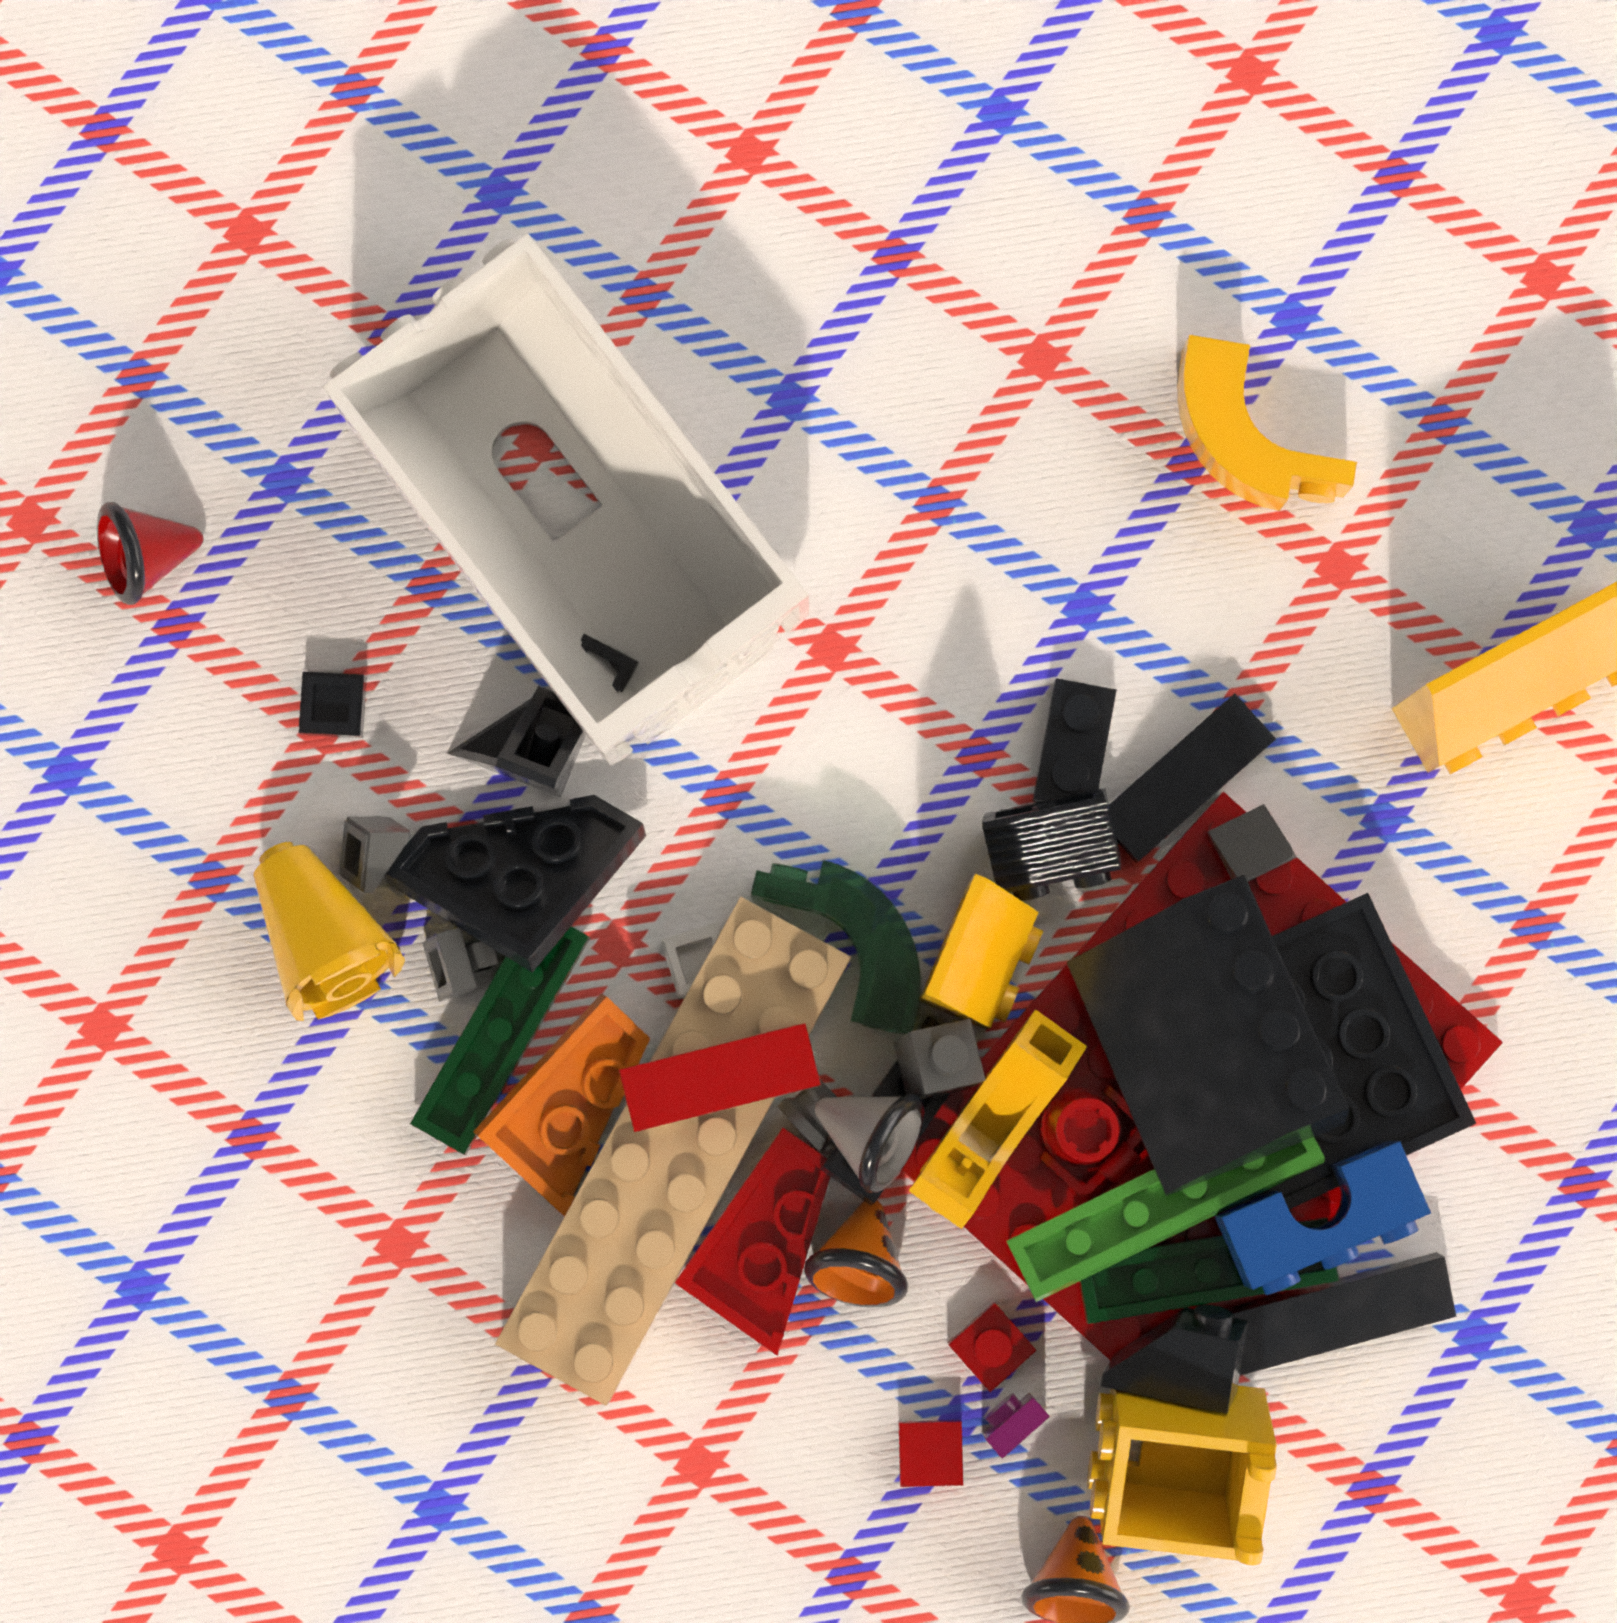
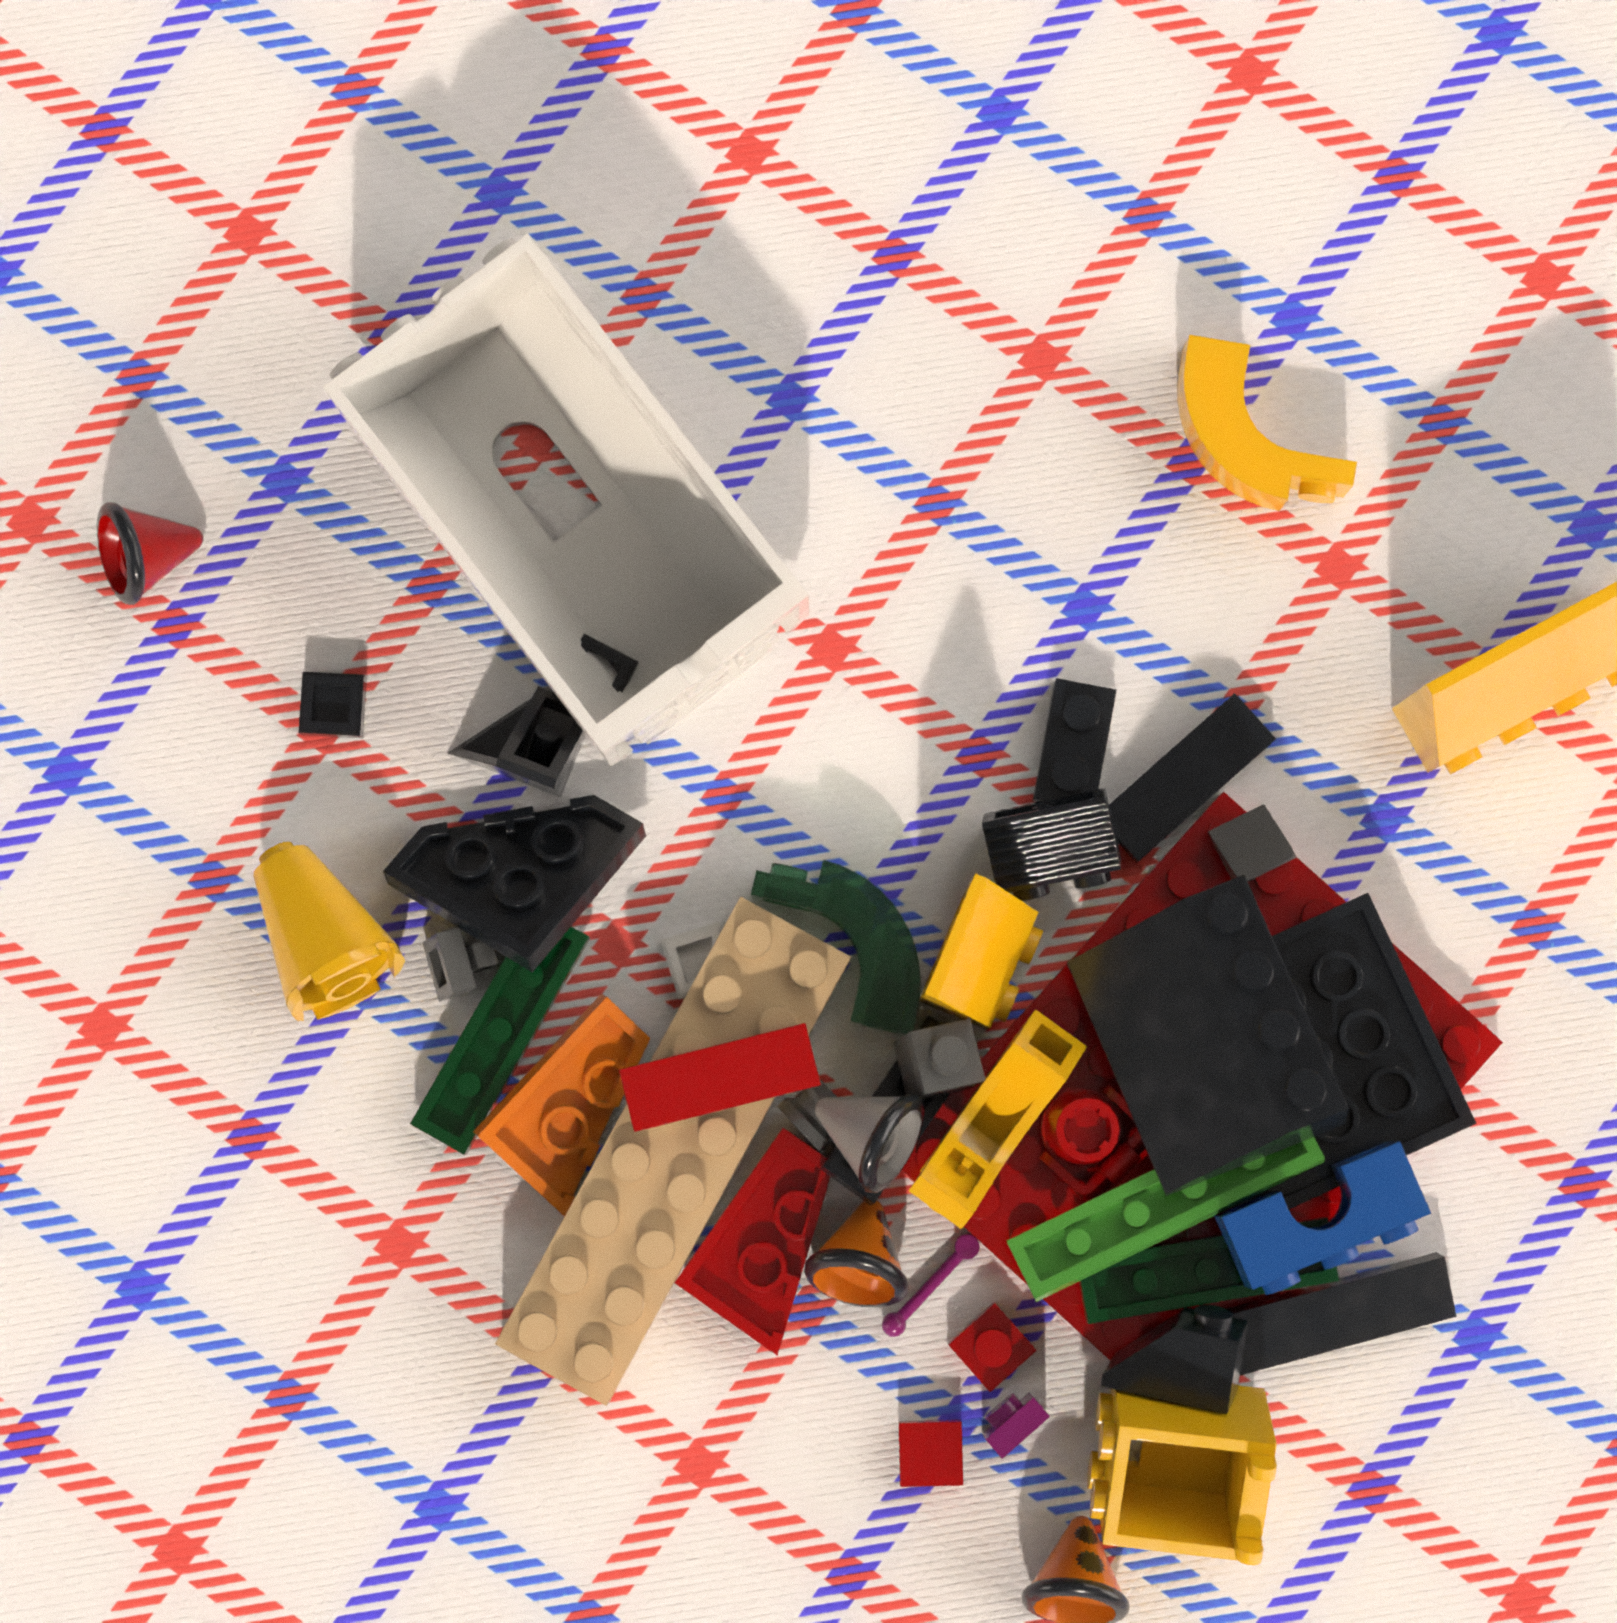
dark grey slope [339,816,410,893] -> none
none -> magenta hinge [882,1234,980,1337]

